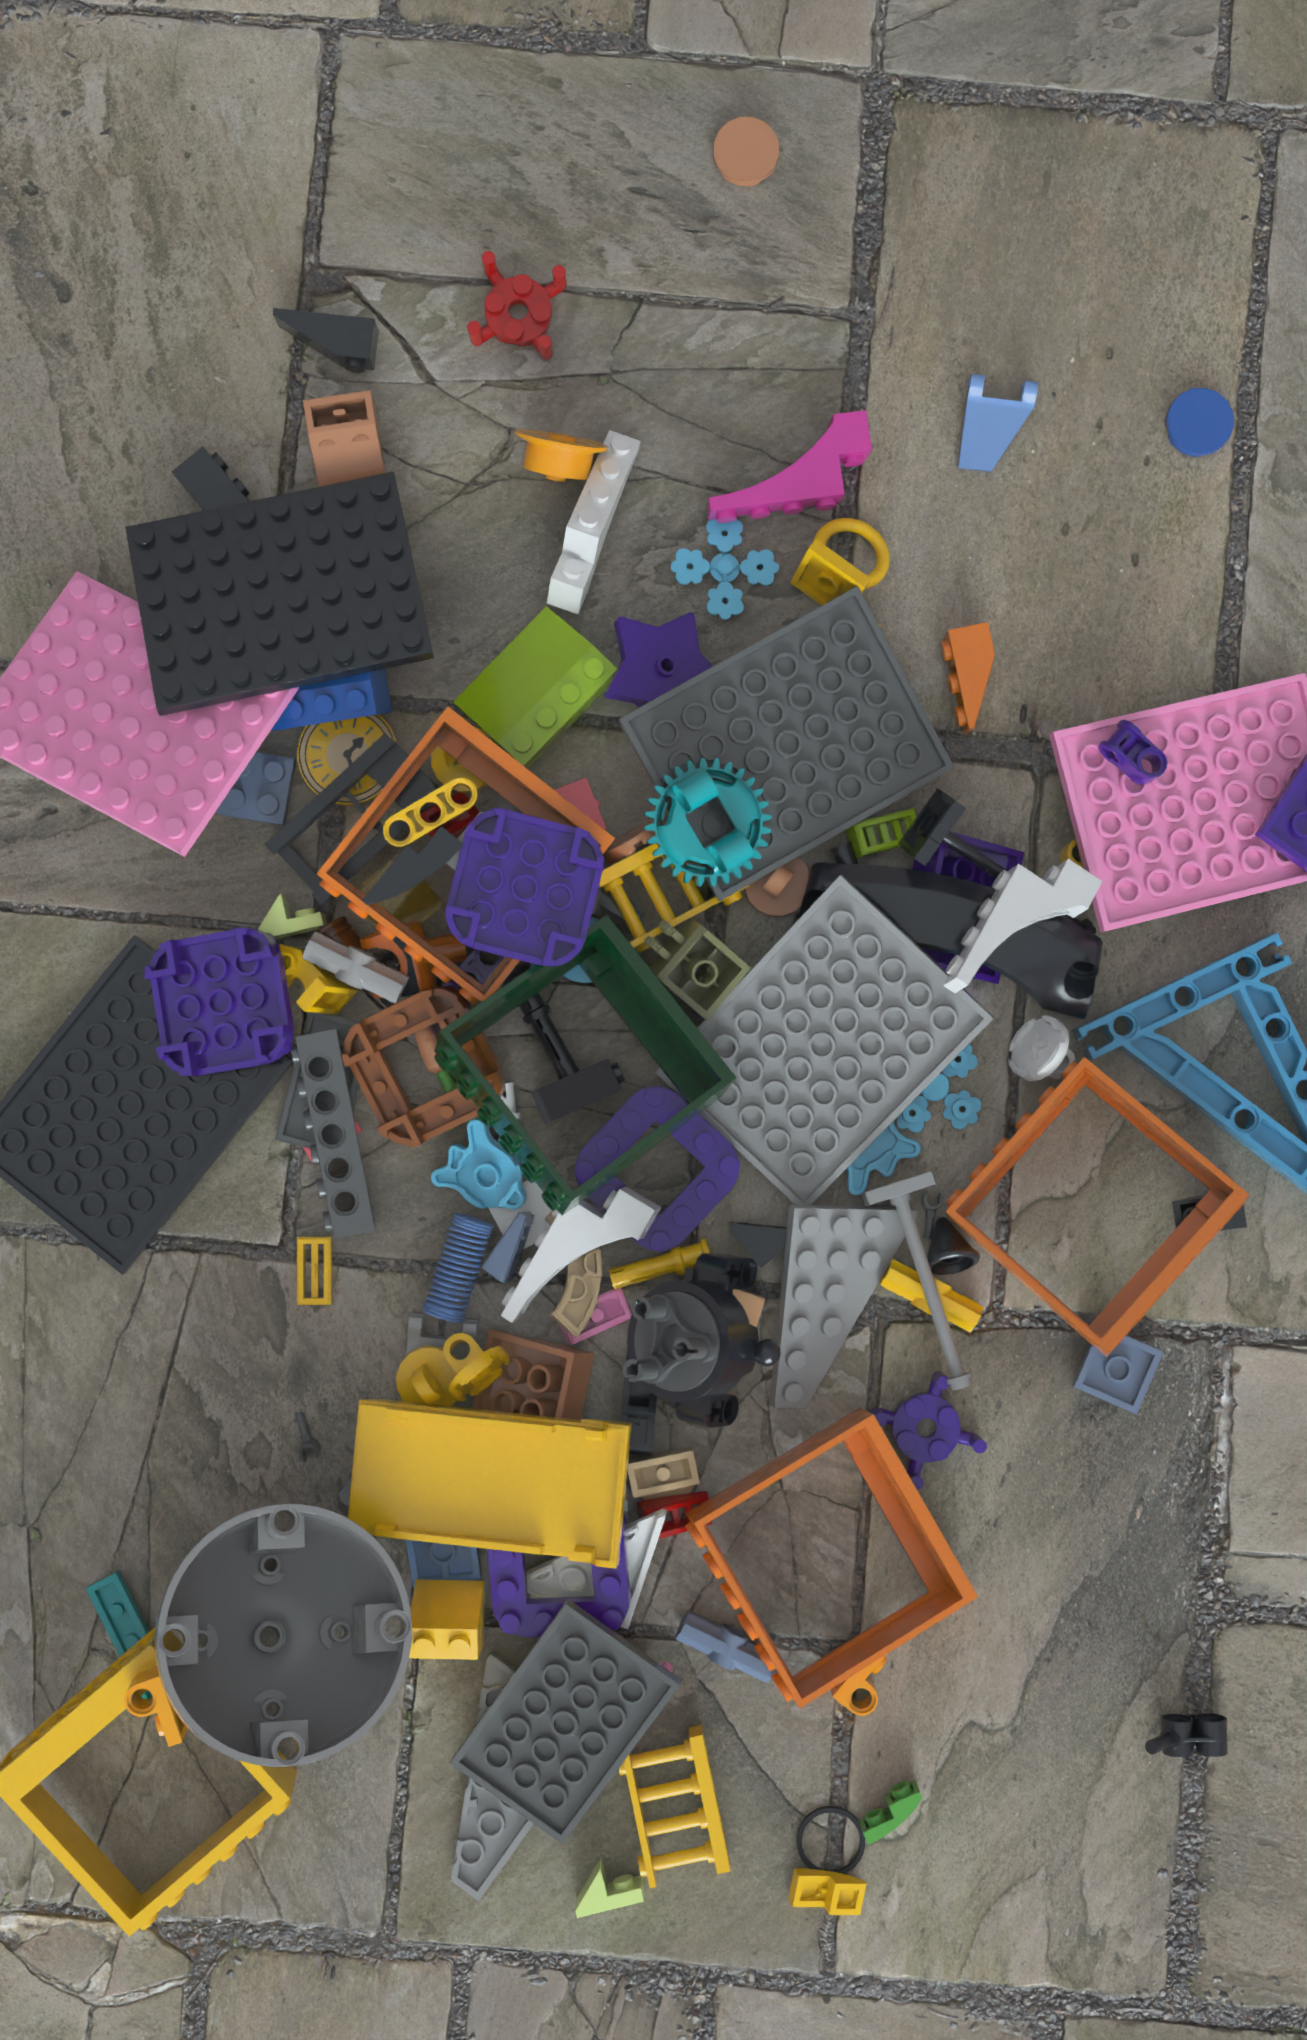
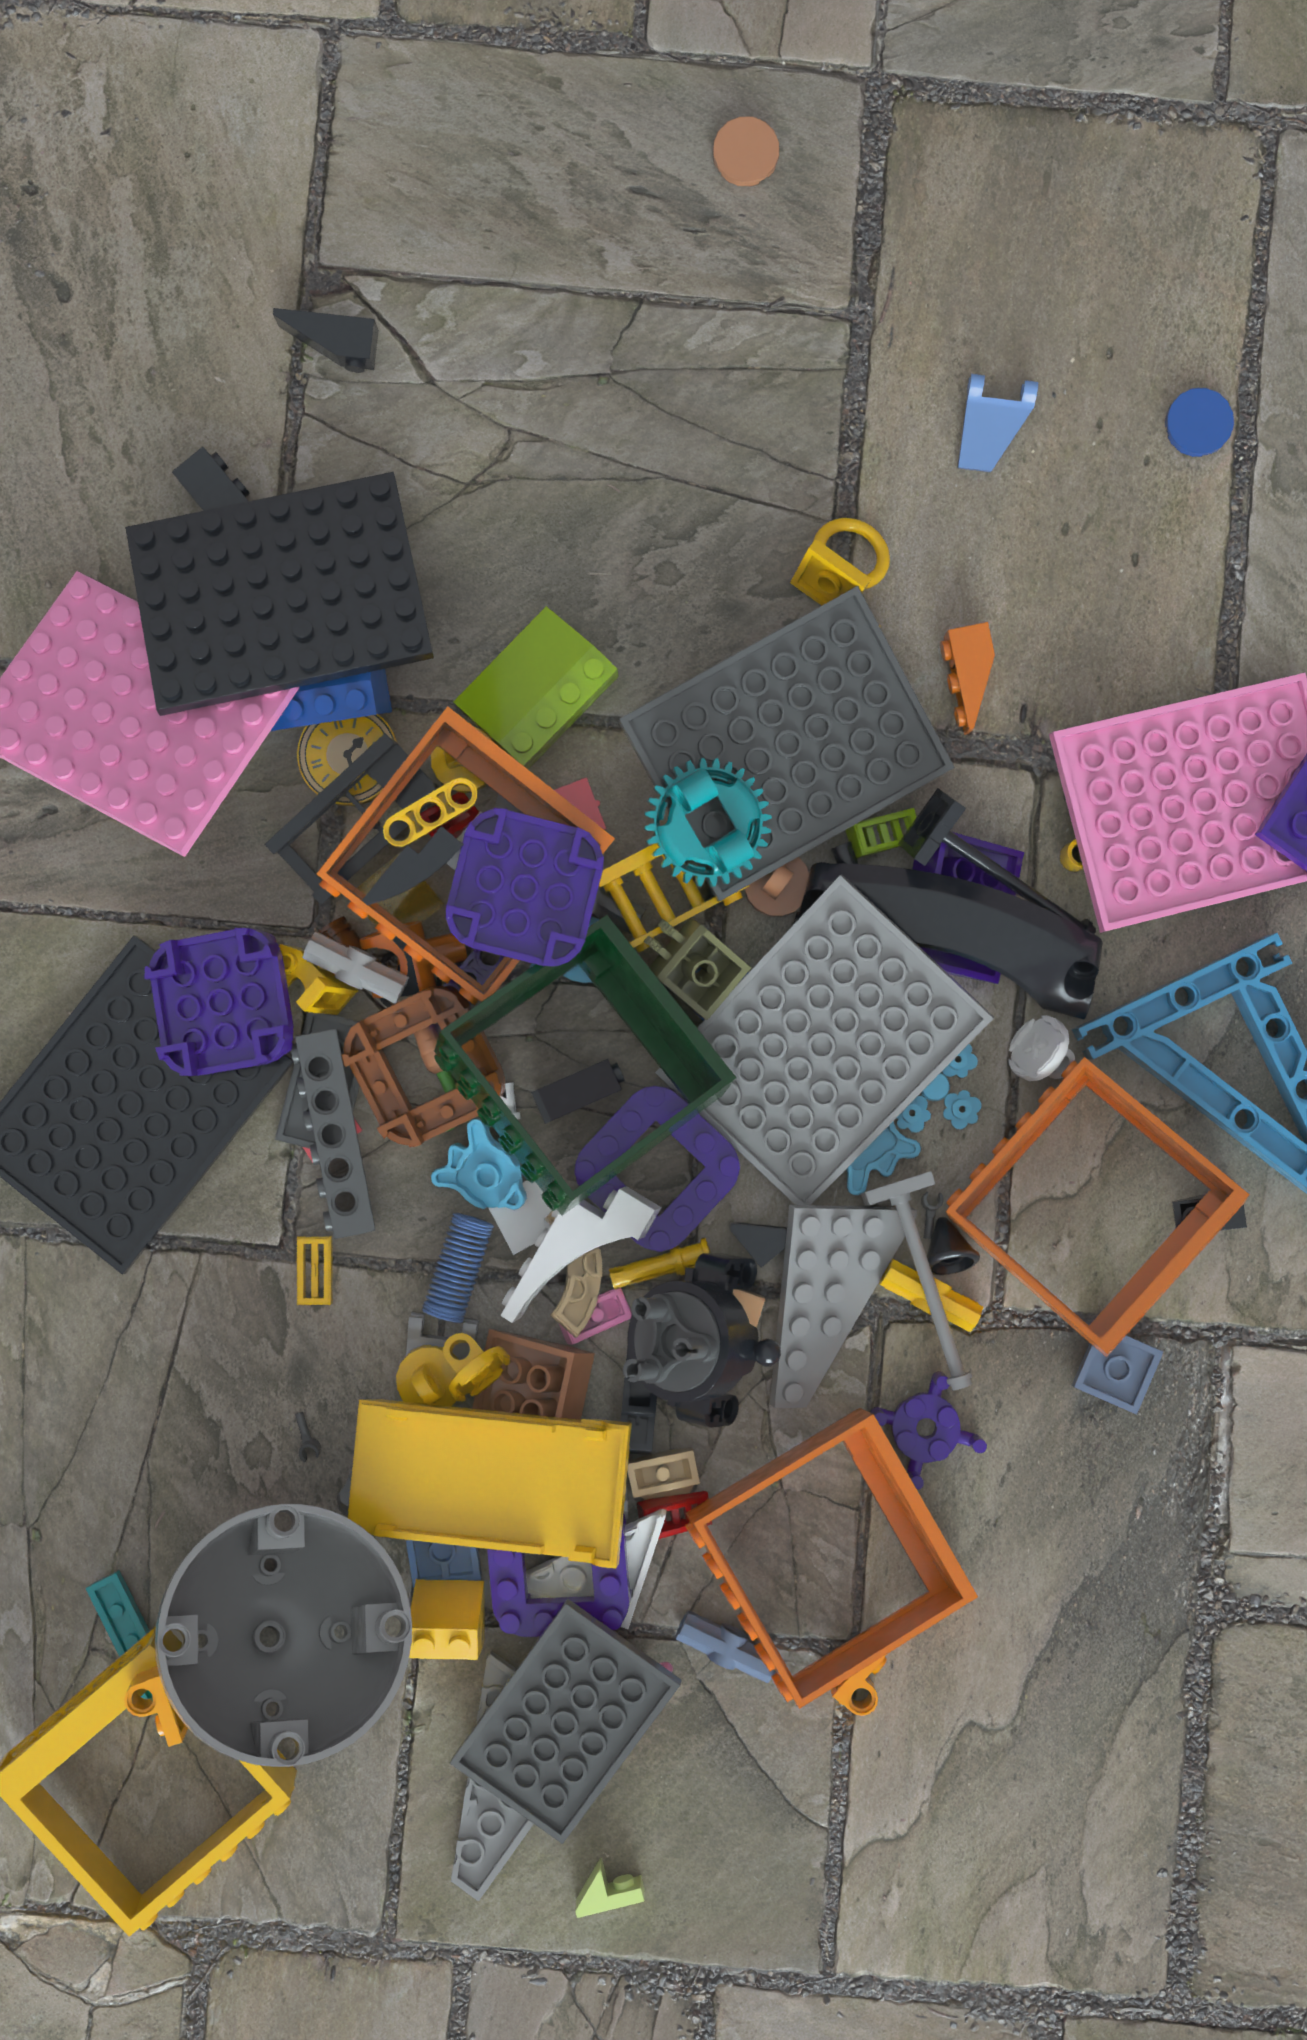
sand blue plate [216,752,296,826] -> none
yellowish green slope [258,893,327,939] -> none
nougat slope [303,390,386,487] -> none
red plate [467,251,567,360] -> none
sand blue slope [482,1211,535,1283] -> none
light orange piece [514,429,609,482] -> none
black pin [519,993,580,1079] -> none
white arch [547,430,641,614] -> none
nougat tile [603,819,663,863] -> none
dark purple plate [604,612,713,707] -> none
yellow fence [619,1724,731,1888] -> none
medium azure plant [670,519,779,620] -> none
dark pink arch [706,410,872,523] -> none
yellow slope [788,1868,867,1915] -> none
black piece [797,1806,865,1874] -> none
bright green slope [859,1780,922,1845] -> none
white arch [943,859,1102,993] -> none
dark purple piece [1098,720,1168,785] -> none
black beam [1145,1713,1228,1758] -> none

